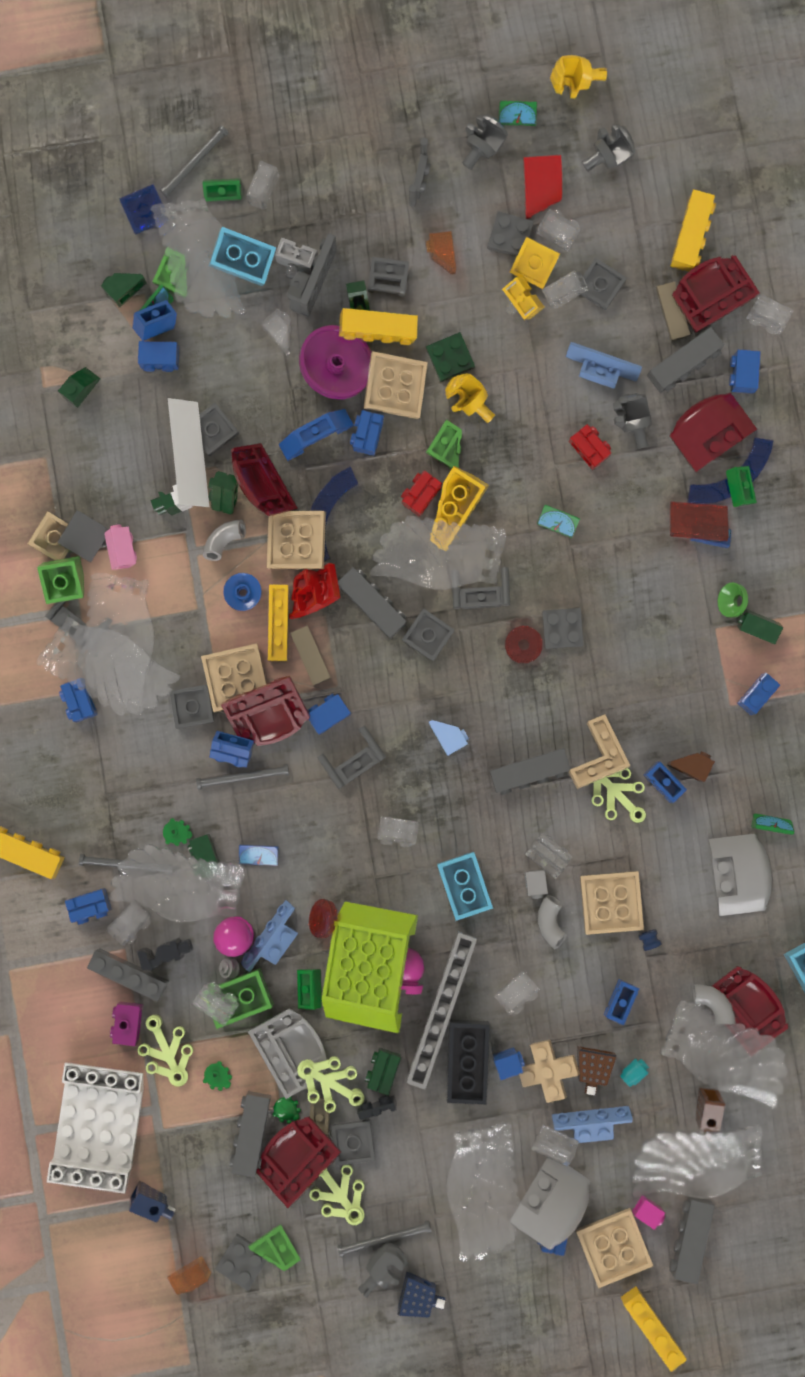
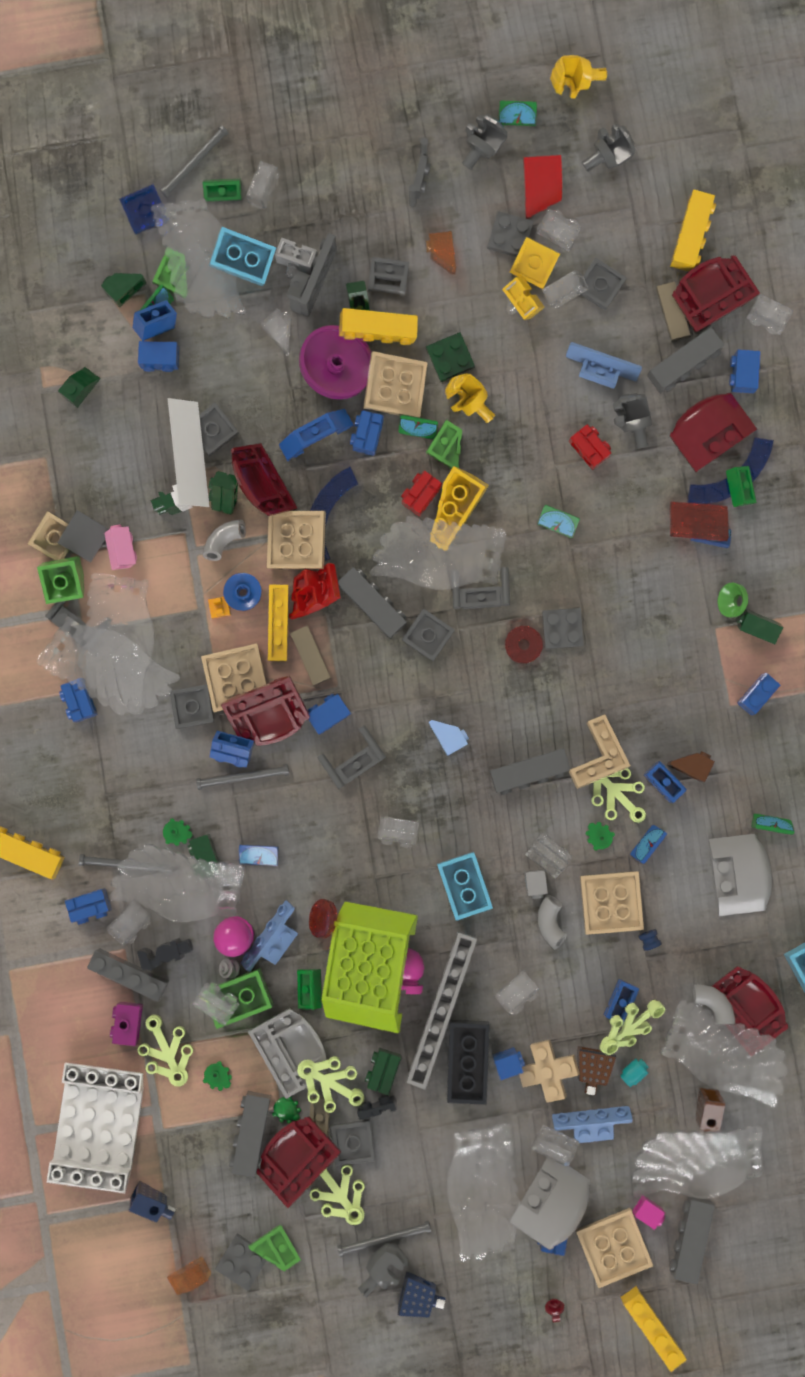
none -> light orange tile [208,596,231,619]
none -> slope [399,415,438,440]
none -> dark red plate [545,1299,565,1322]
none -> green piece [585,822,615,851]
none -> yellowish green plant [600,1000,665,1055]
none -> slope [630,825,667,864]

